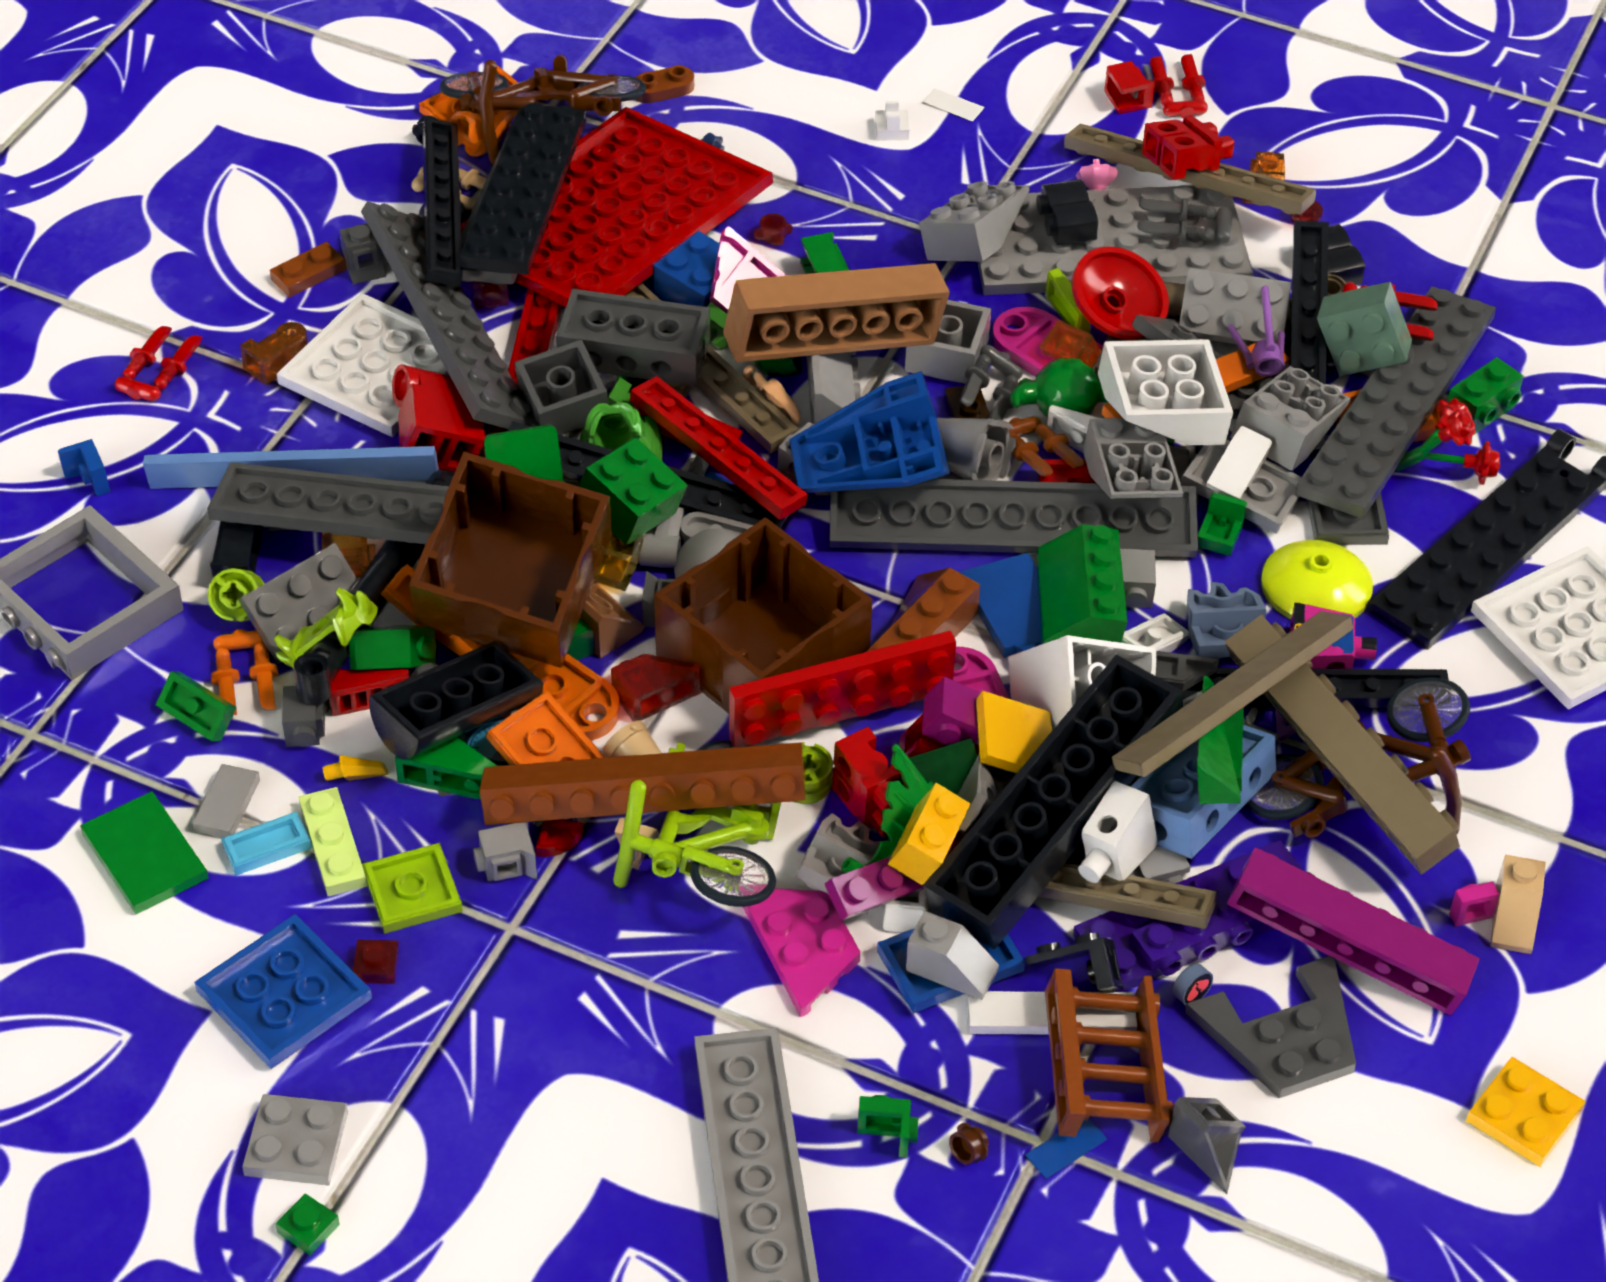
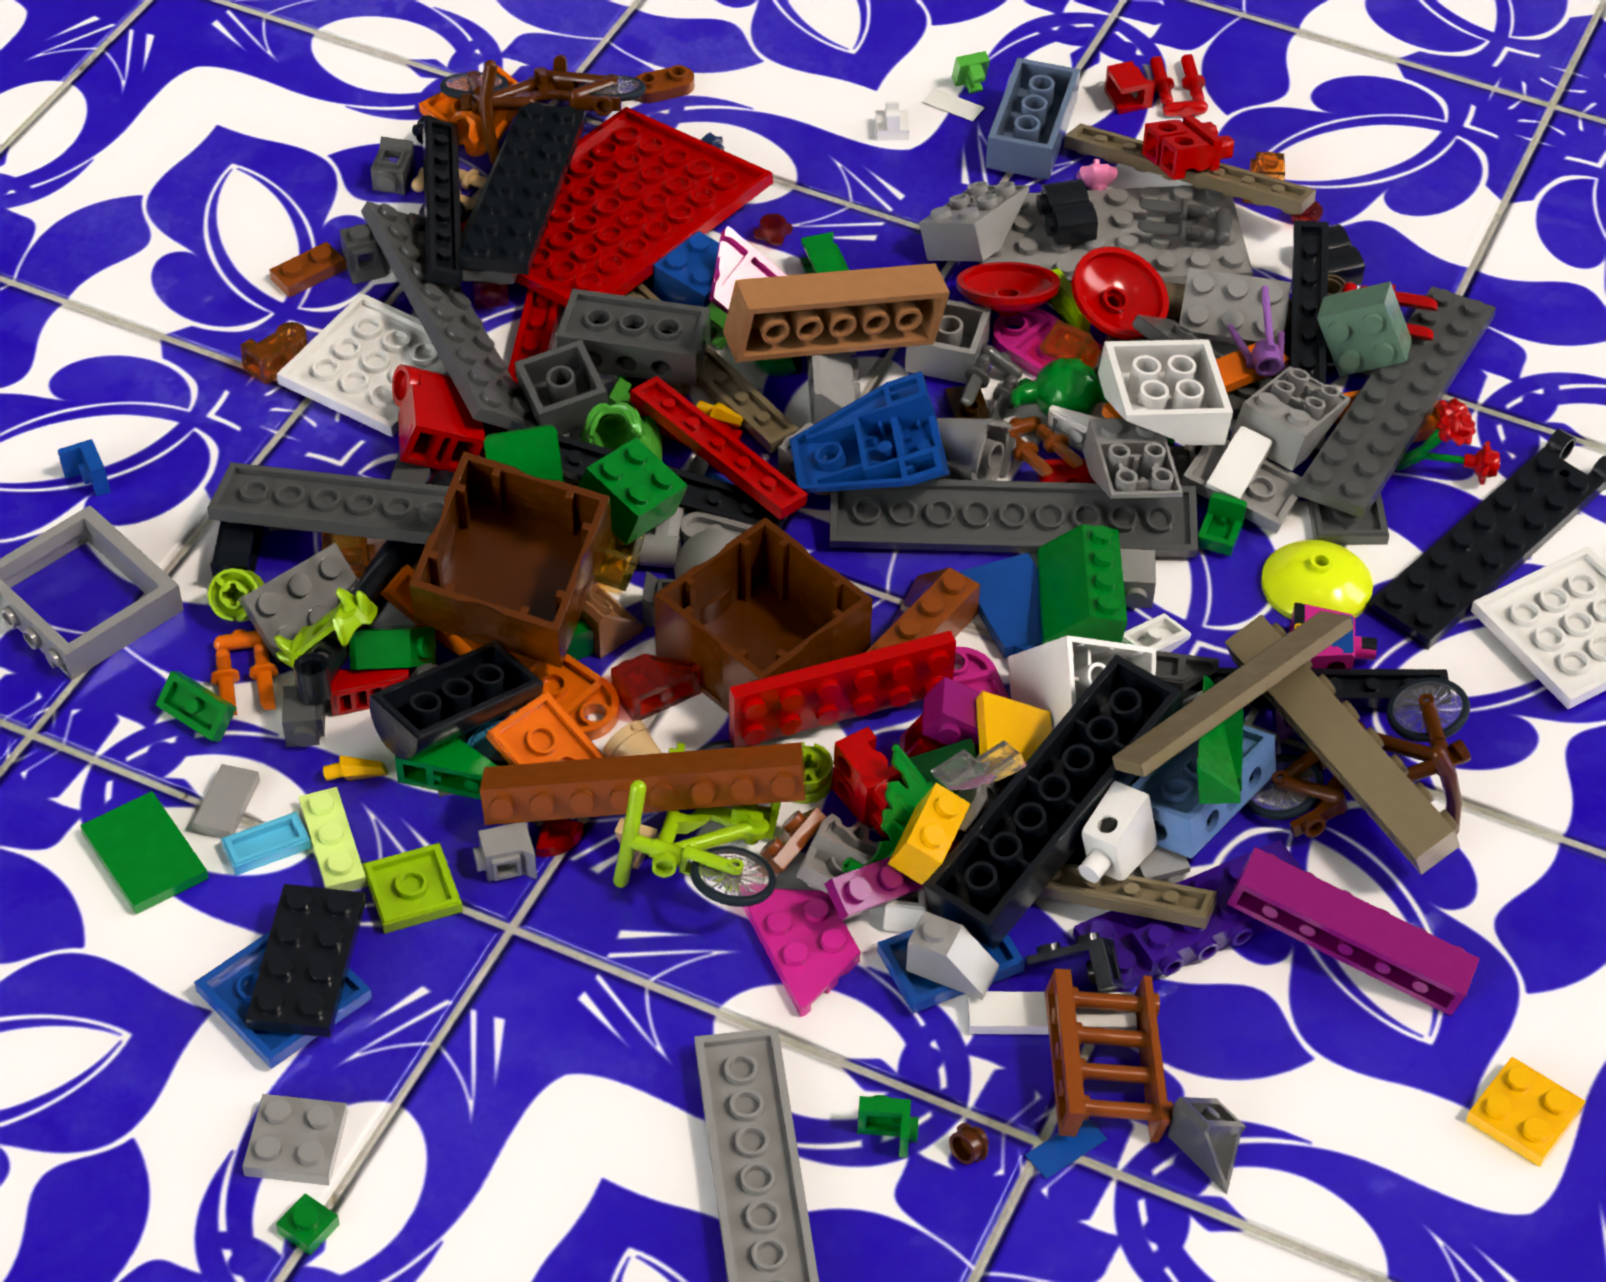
red piece [114,326,203,401] -> none
medium blue tile [143,446,439,489] -> none
clear red plate [353,939,400,984] -> none
light nougat piece [743,365,801,427] -> none
tile [1173,964,1213,1005] -> none
dark grey wing [1185,956,1356,1098] -> none
sand blue plate [1187,582,1266,659] -> none
green brick [1447,357,1524,435] -> none
dark pink plate [1449,881,1500,927] -> none
tan slope [1490,854,1546,954] -> none
none -> black plate [246,884,366,1038]
none -> dark grey window [371,136,416,195]
none -> yellow bar [696,400,743,428]
none -> dark orange plate [753,807,826,880]
none -> clear slope [931,740,1027,790]
none -> bright green tile [951,51,990,94]
none -> red dish [956,262,1060,316]
none -> sand blue brick [985,58,1080,180]

